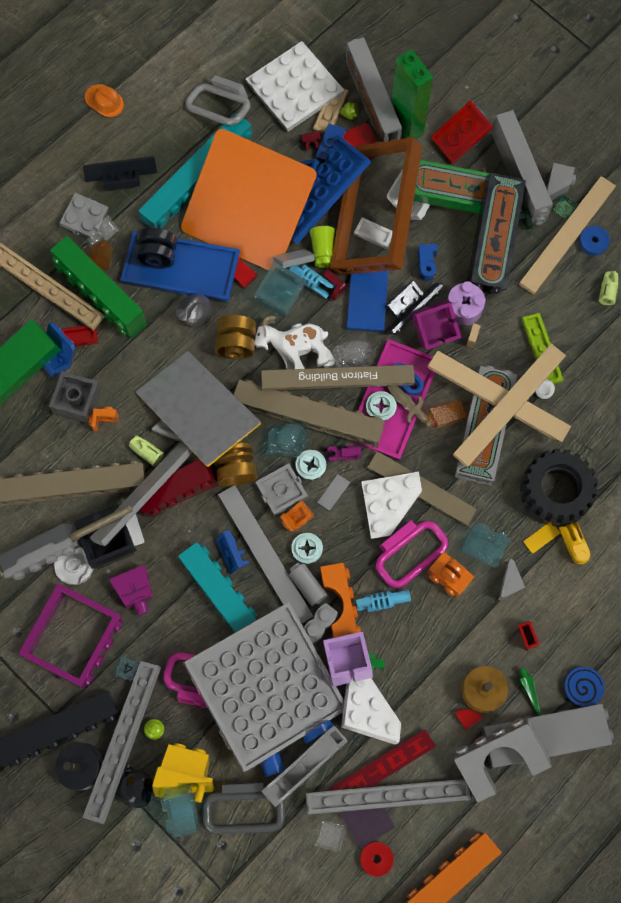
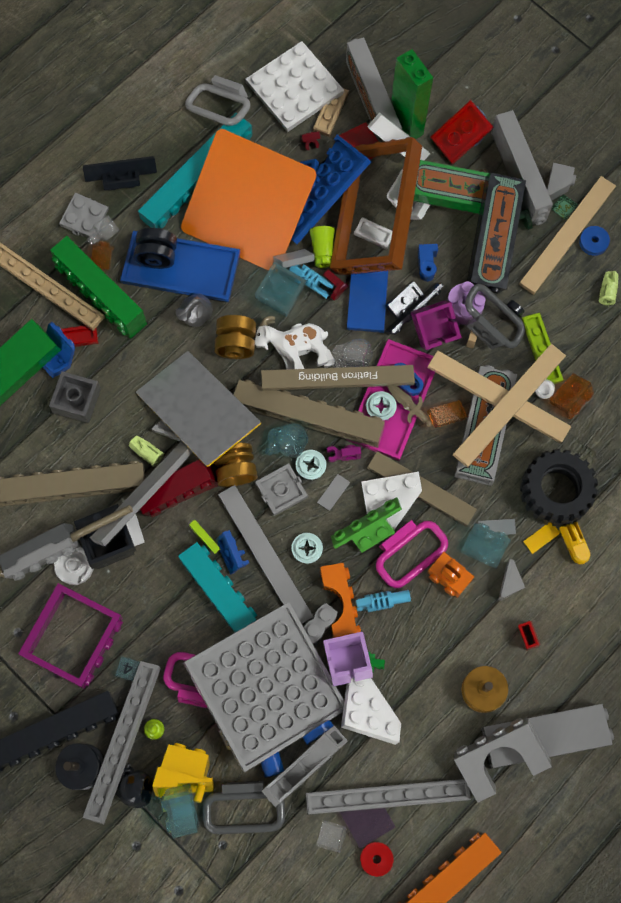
orange piece [85,84,124,117] -> none
orange bracket [89,407,119,432] -> none
magenta torso [109,565,153,616] -> none
red tile [234,258,258,289] -> none
orange bracket [280,501,314,531] -> none
light grey brick [289,563,328,607] -> none
blue plate [316,124,346,161] -> none
dark red tile [326,729,436,791] -> none
lime plate [340,101,359,120] -> none
red tile [454,709,483,730] -> none
green piece [517,668,542,716] -> none
blue tile [563,667,604,707] -> none
none -> lime tile [189,520,220,554]
none -> bright green bracket [331,497,402,552]
none -> white tile [367,112,430,160]
none -> dark grey bar [465,284,525,350]
none -> light grey sticker [478,519,516,536]
none -> black tile [507,300,525,317]
none -> clear orange bracket [549,373,594,419]

